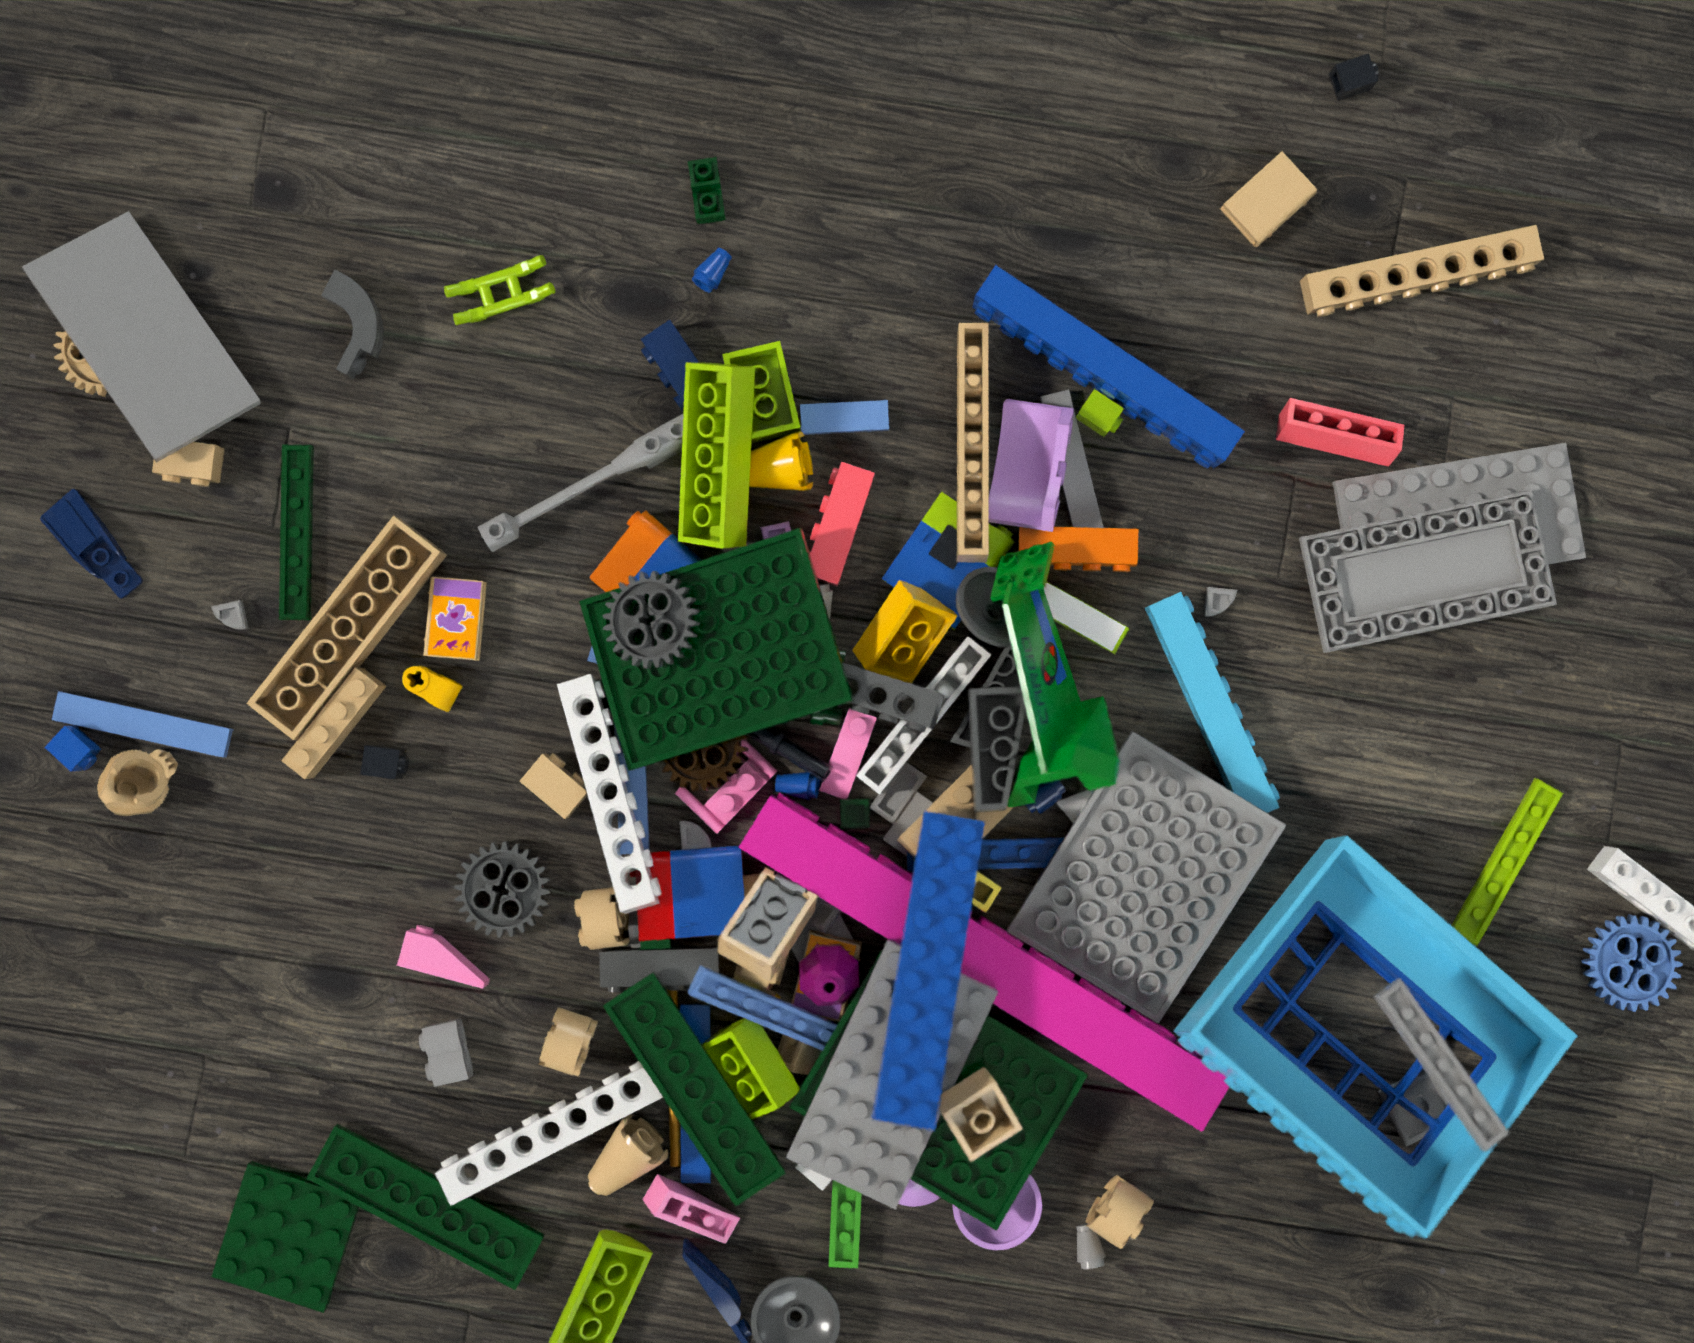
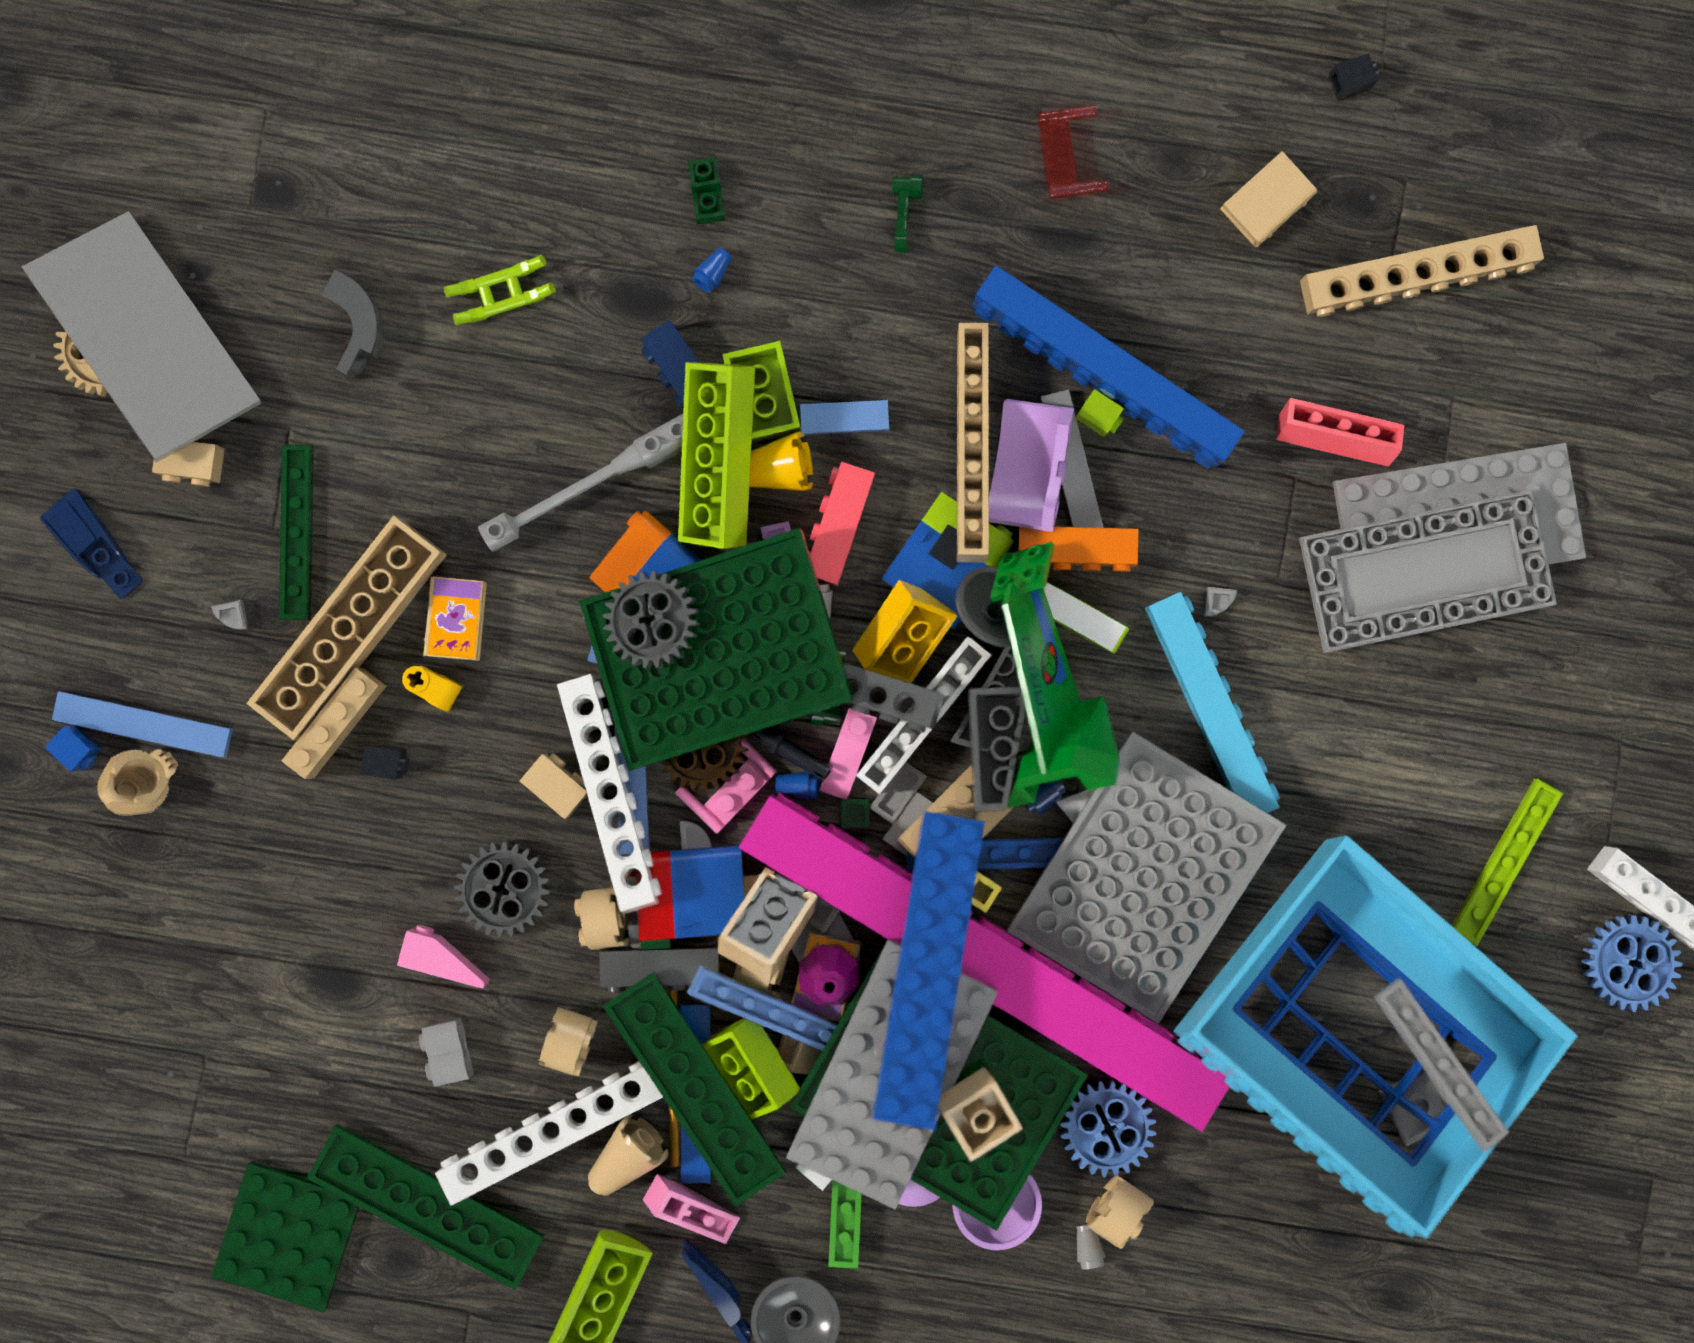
none -> dark green brick [892,174,923,252]
none -> clear red plate [1037,105,1108,199]
none -> medium blue gear [1060,1079,1156,1177]

